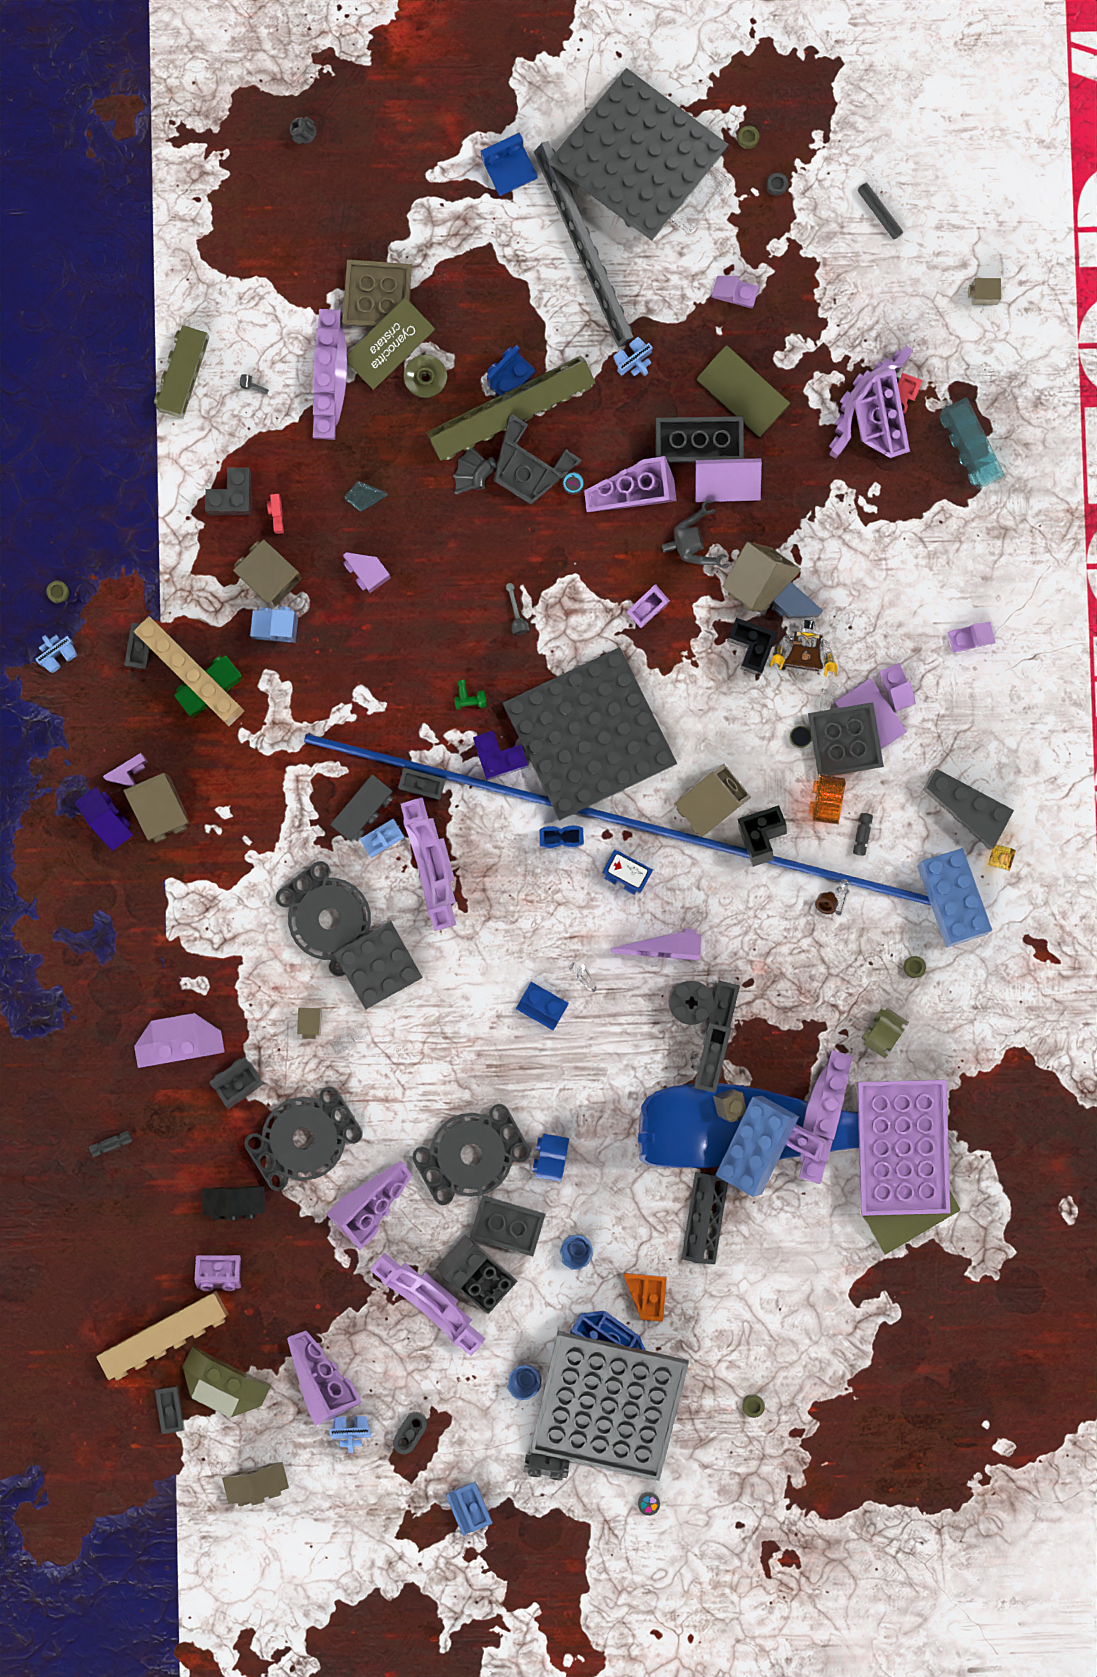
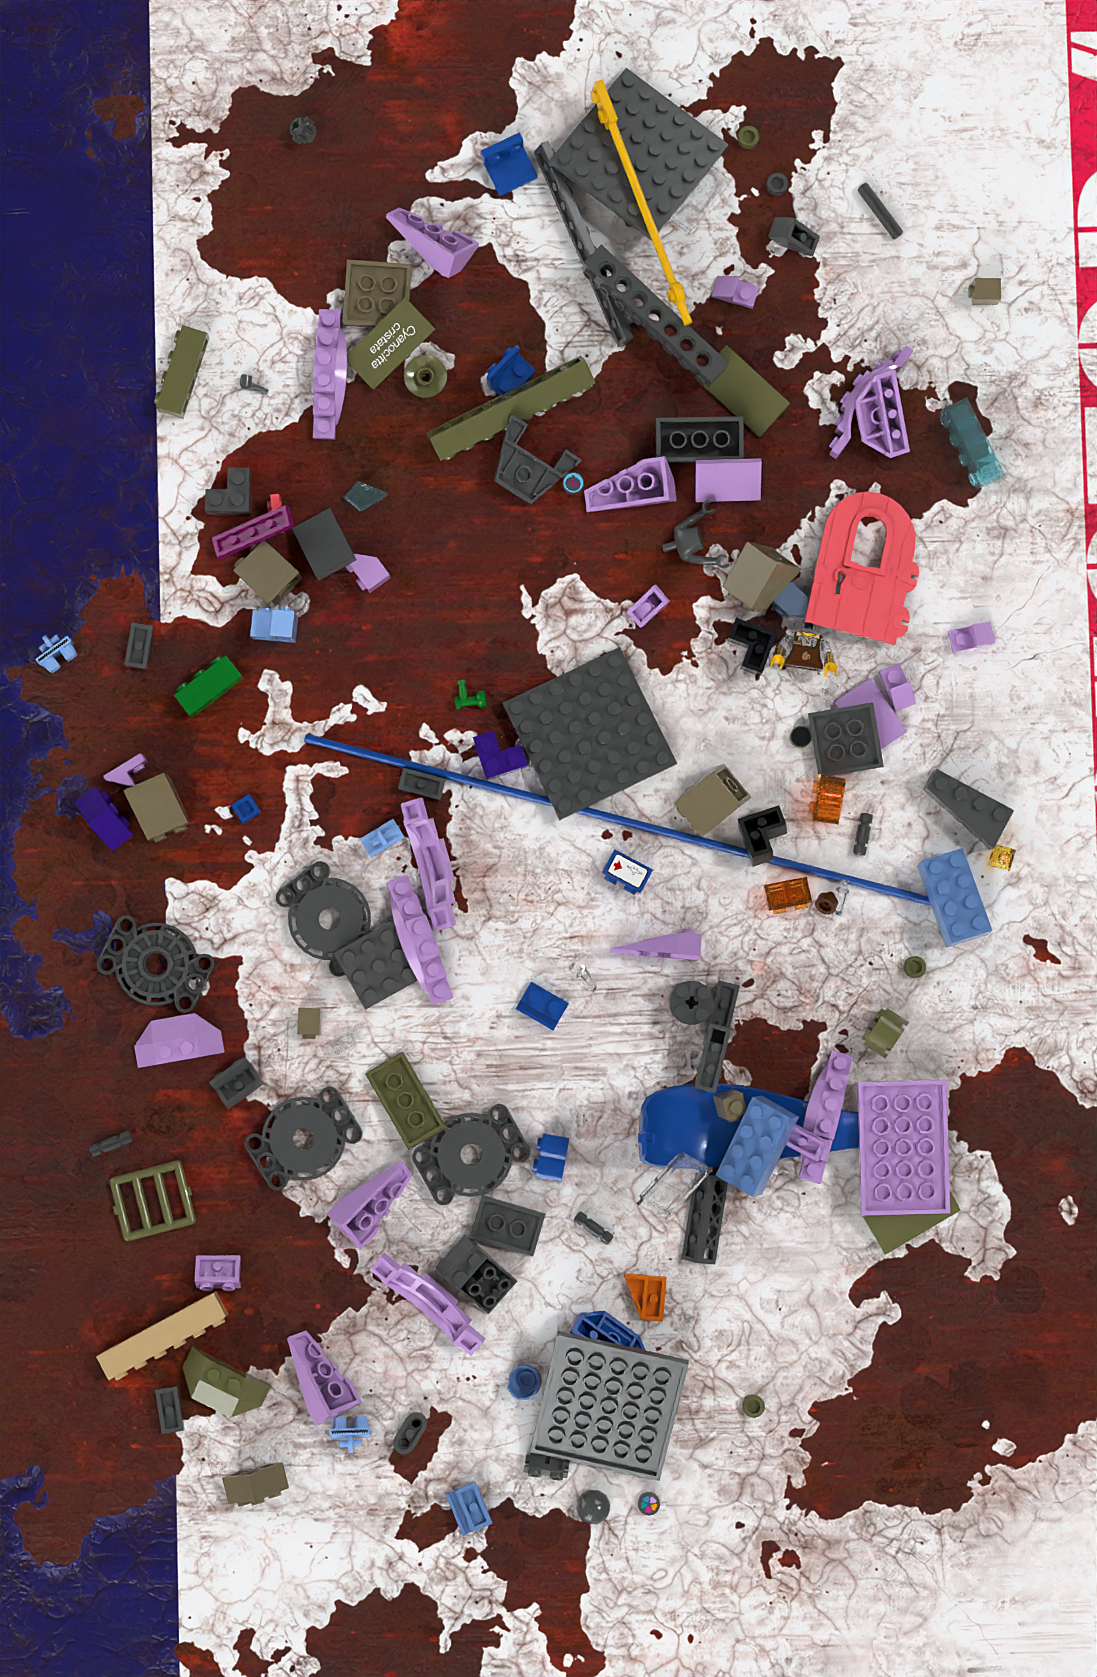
olive tile [46,581,69,603] -> none
tan brick [133,616,244,726] -> none
pearl dark grey brick [202,1186,265,1220] -> none
dark grey brick [330,774,394,842] -> none
dark grey arm [453,447,498,495] -> none
hinge [506,583,530,635] -> none
blue brick [539,825,584,849] -> none
medium blue hair [560,1234,593,1270] -> none
light blue hips [613,337,653,376] -> none
coral plate [898,372,923,414] -> none
none -> dark grey piece [97,915,215,1013]
none -> olive bar [109,1160,196,1241]
none -> magenta plate [212,505,294,559]
none -> blue tile [231,794,261,824]
none -> dark grey tile [292,508,357,581]
none -> olive tile [365,1051,447,1150]
none -> lavender wedge [386,208,479,278]
none -> lavender piece [386,875,453,1006]
none -> dark grey axle [574,1212,613,1245]
none -> dark grey hair [576,1490,610,1525]
none -> dark grey brick [582,244,729,387]
none -> yellow bar [590,79,692,326]
none -> clear piece [637,1153,713,1220]
none -> clear orange brick [763,877,812,914]
none -> dark grey slope [768,217,820,256]
none -> coral door [804,491,919,645]

